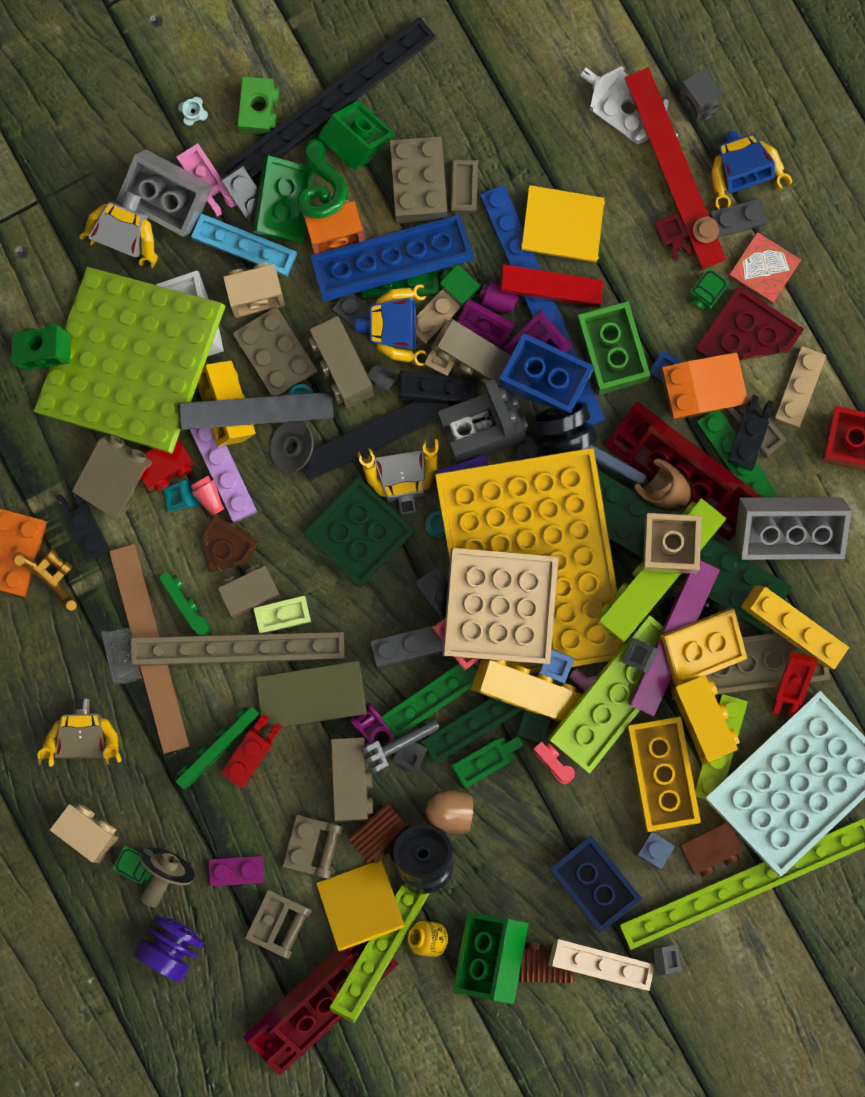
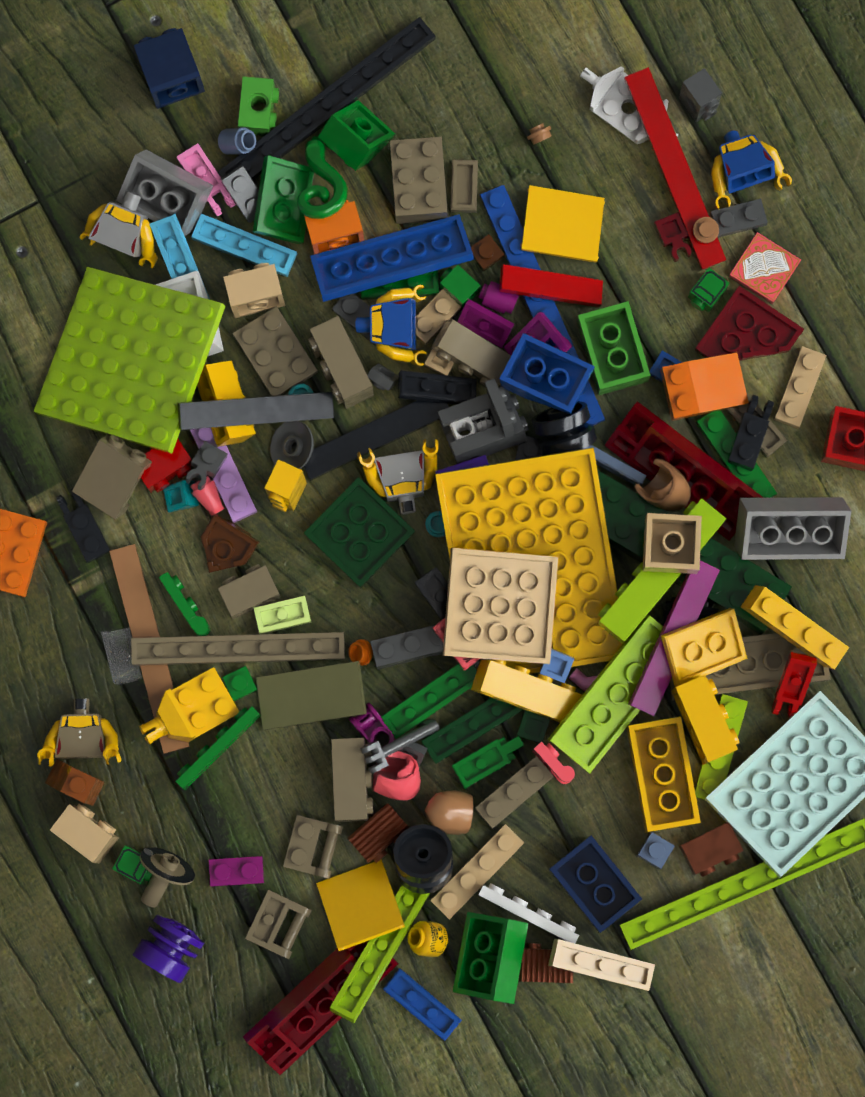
green brick [11,324,71,371] -> none
pearl gold piece [13,548,77,611] -> none
light aqua plate [178,97,208,126] -> none
red hinge [221,714,282,789] -> none
dark grey plate [622,638,659,674] -> none
dark grey plate [653,945,682,975] -> none
none -> dark orange slope [45,759,105,806]
none -> dark blue slope [134,28,205,109]
none -> yellow plate [139,667,239,745]
none -> medium azure plate [150,214,210,300]
none -> dark grey plate [186,441,228,491]
none -> sand blue brick [218,128,256,155]
none -> green plate [222,666,258,702]
none -> yellow brick [264,460,307,512]
none -> orange plate [349,639,373,666]
none -> coral piece [373,751,421,801]
none -> blue tile [383,968,462,1041]
none -> tan plate [431,824,524,920]
none -> reddish brown plate [471,234,504,272]
none -> dark tan brick [475,756,554,829]
none -> white plate [478,883,579,943]
none -> medium nougat plate [527,123,552,145]

